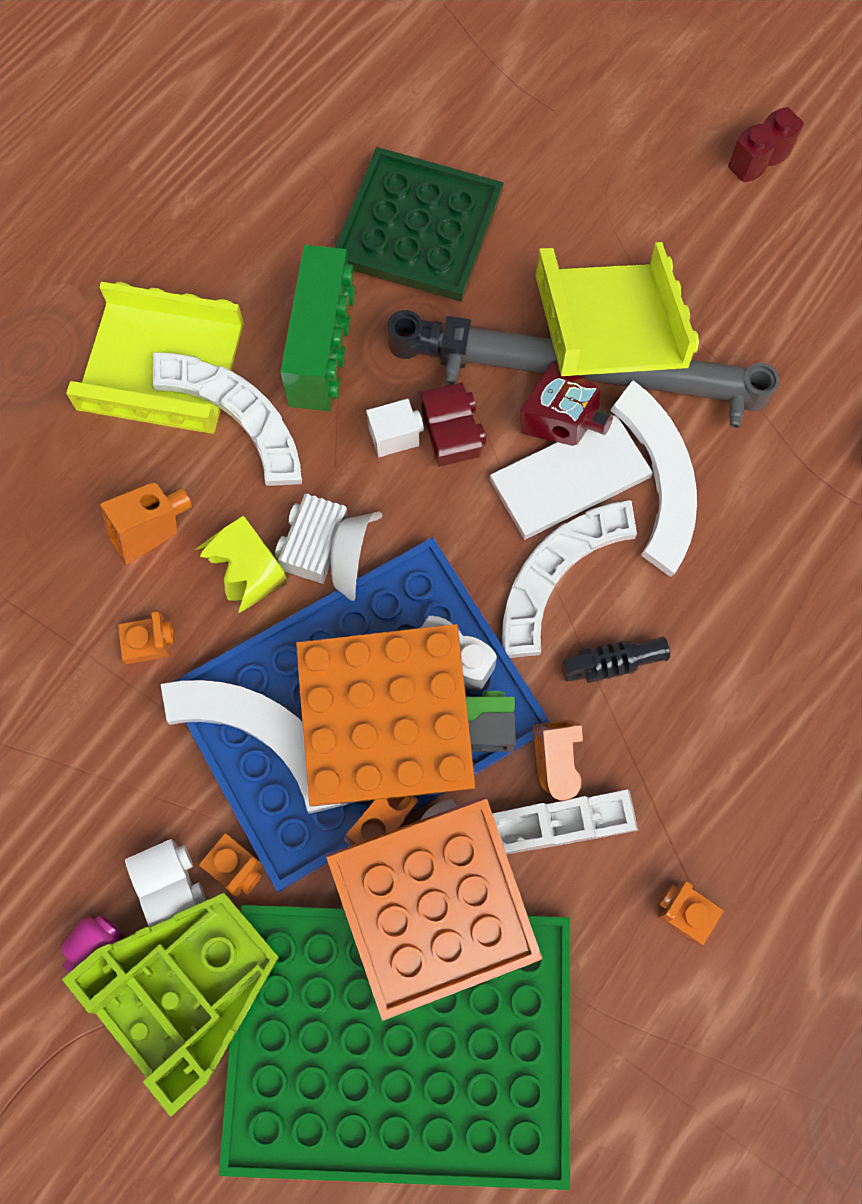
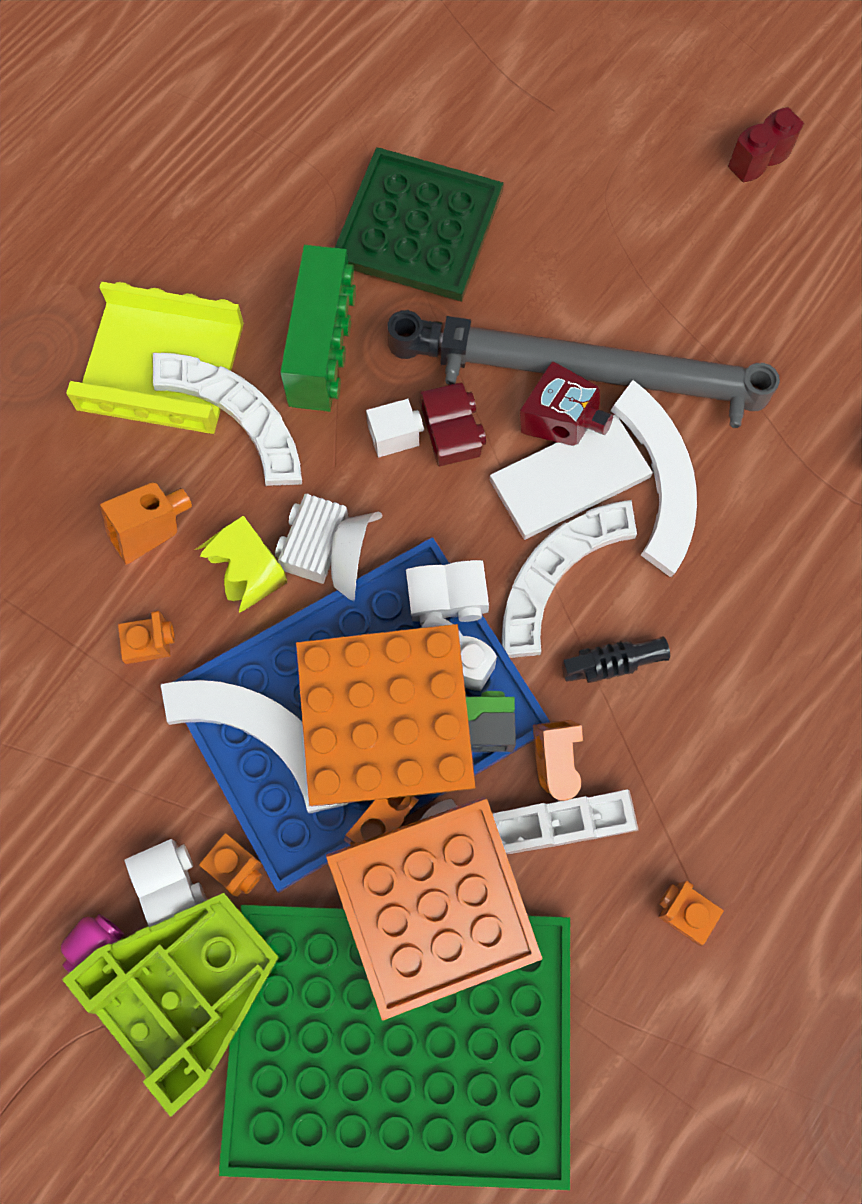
neon yellow panel [535,242,699,376] -> none
none -> white brick [406,560,489,625]

